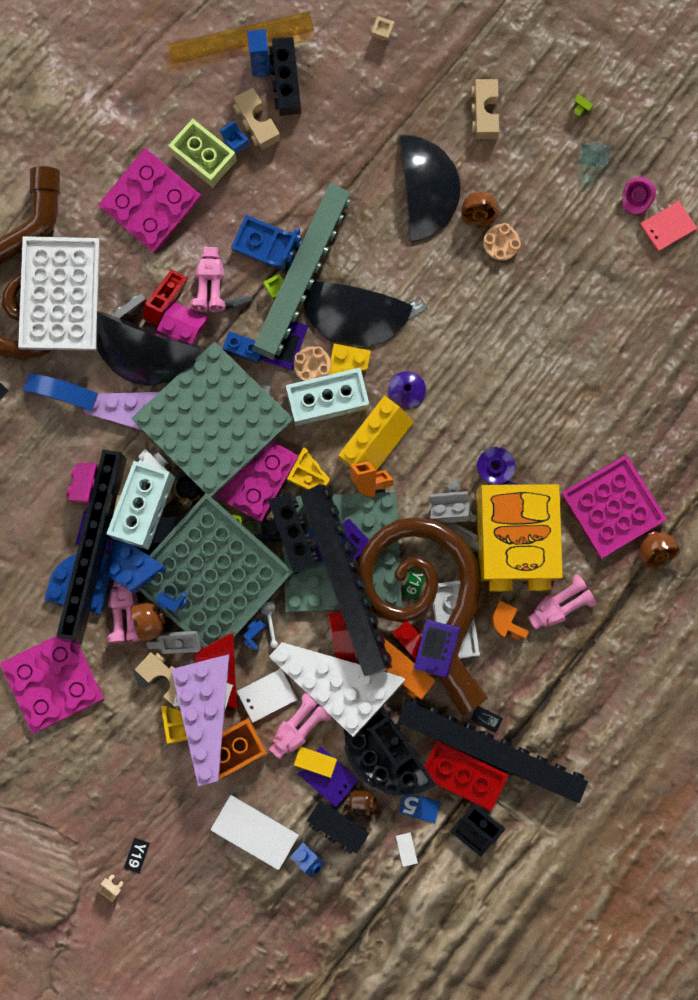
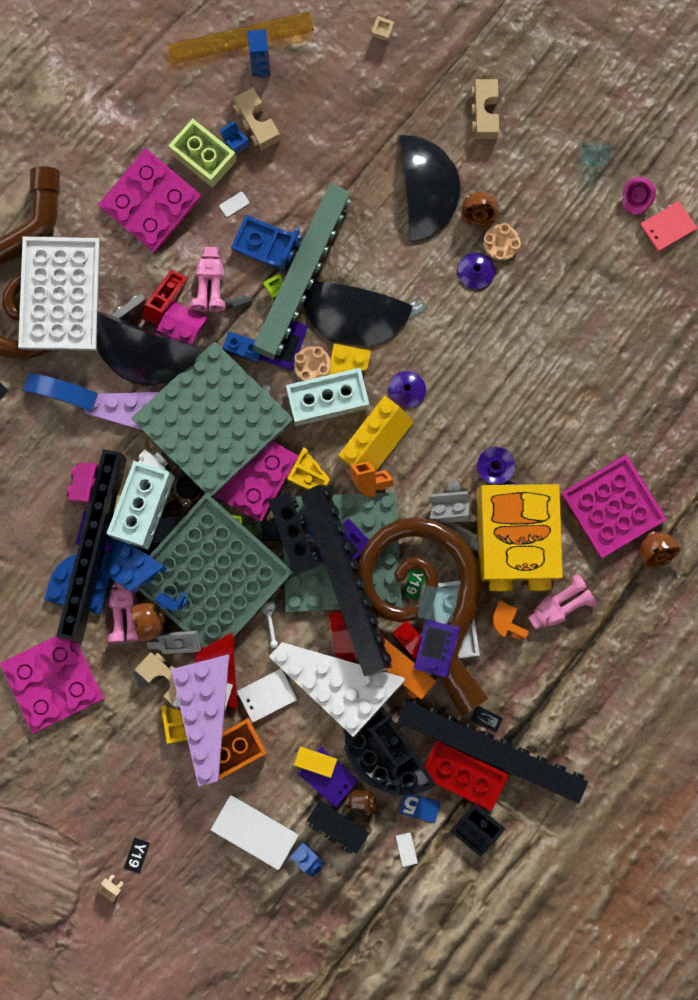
blue bracket [243,620,266,651] -> none
black brick [269,37,301,116] -> none
bright pink piece [269,692,332,759] -> none
lime tile [573,94,594,117] -> none
none -> white sticker [219,192,249,217]
none -> clear light blue piece [417,585,456,623]
none -> dark purple dish [458,253,495,290]

